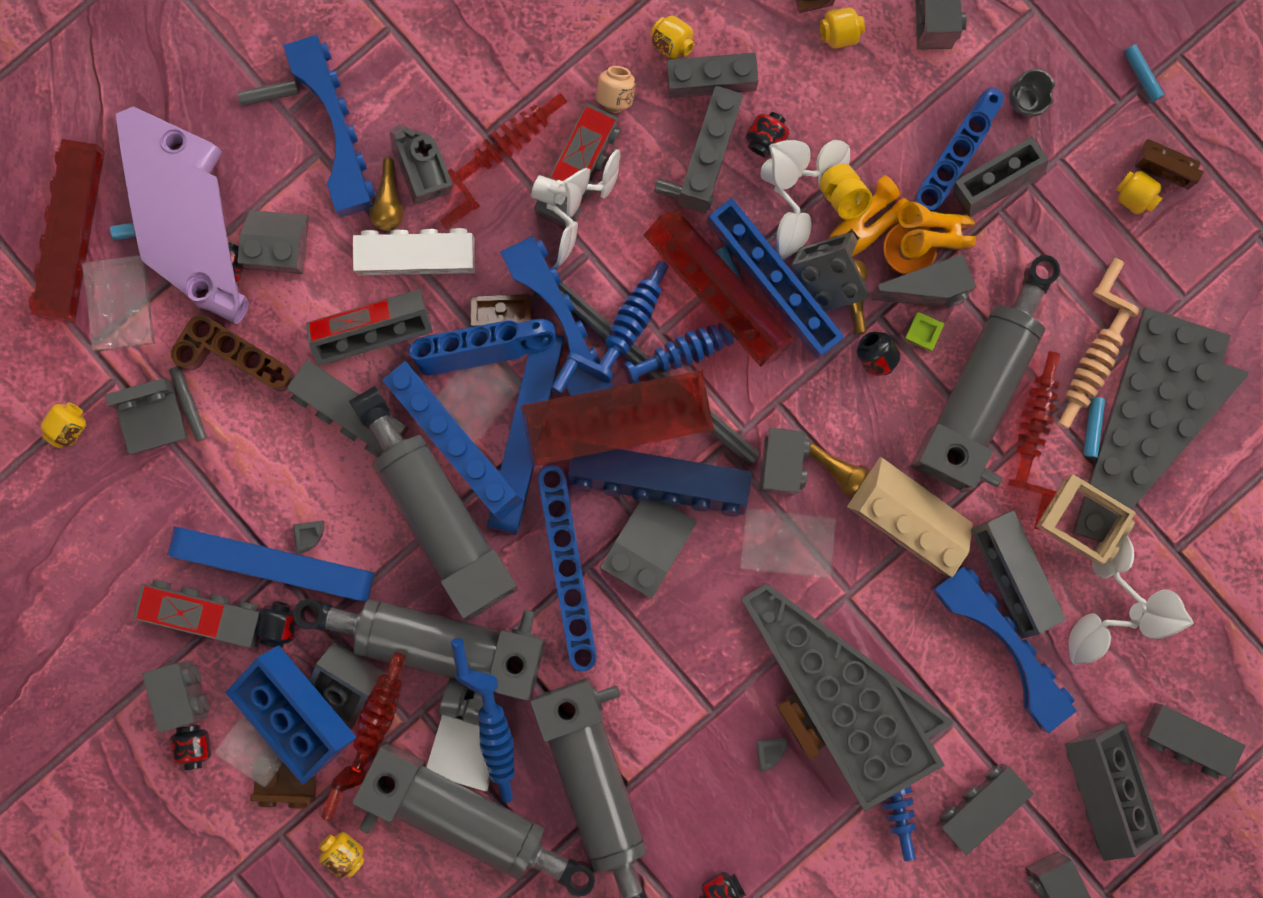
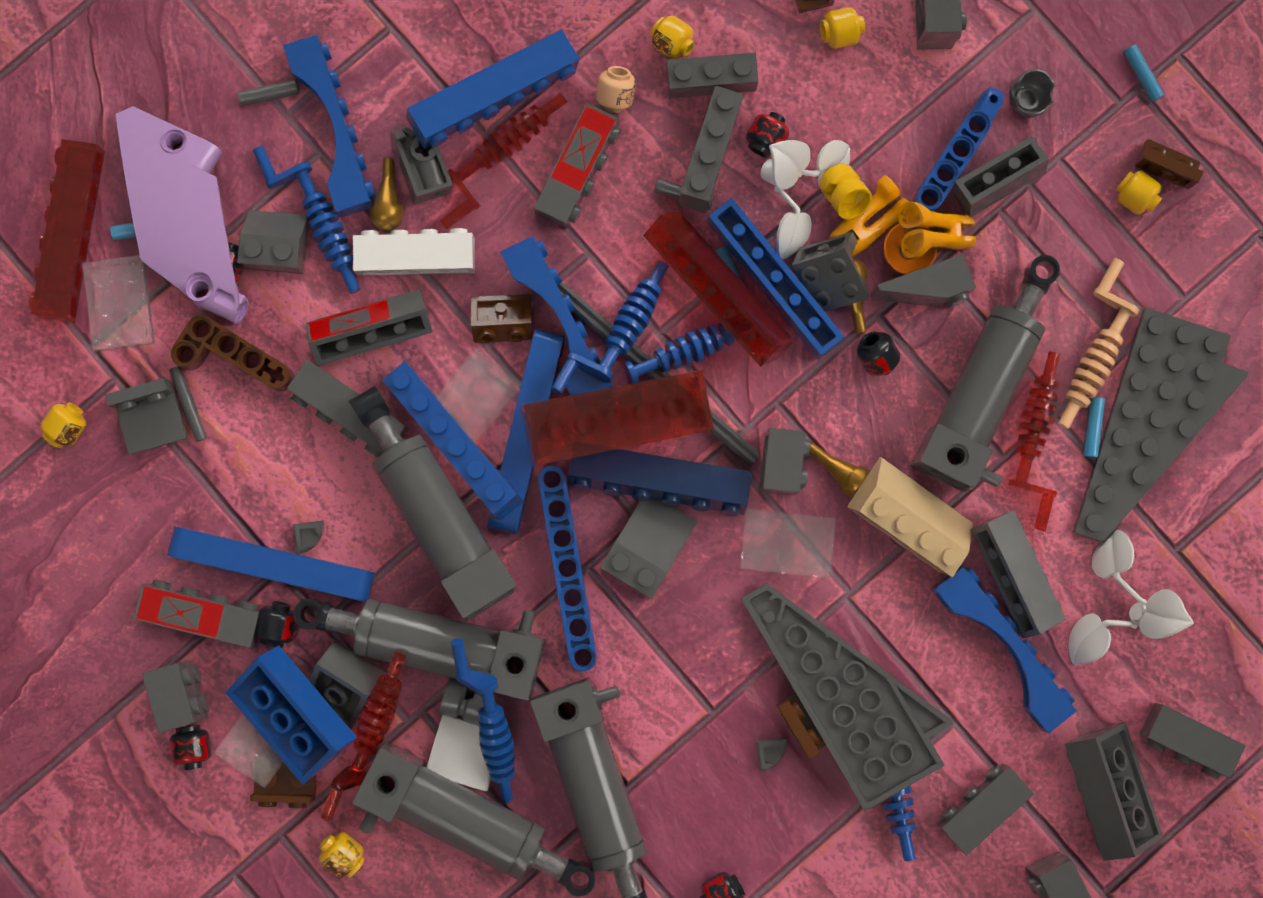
blue piece [409,319,556,375] -> none
white plant [531,148,620,270] -> none
lime plate [904,312,944,352] -> none
tan window [1036,474,1136,565] -> none
none -> blue piece [253,146,361,294]
none -> blue brick [406,29,580,148]

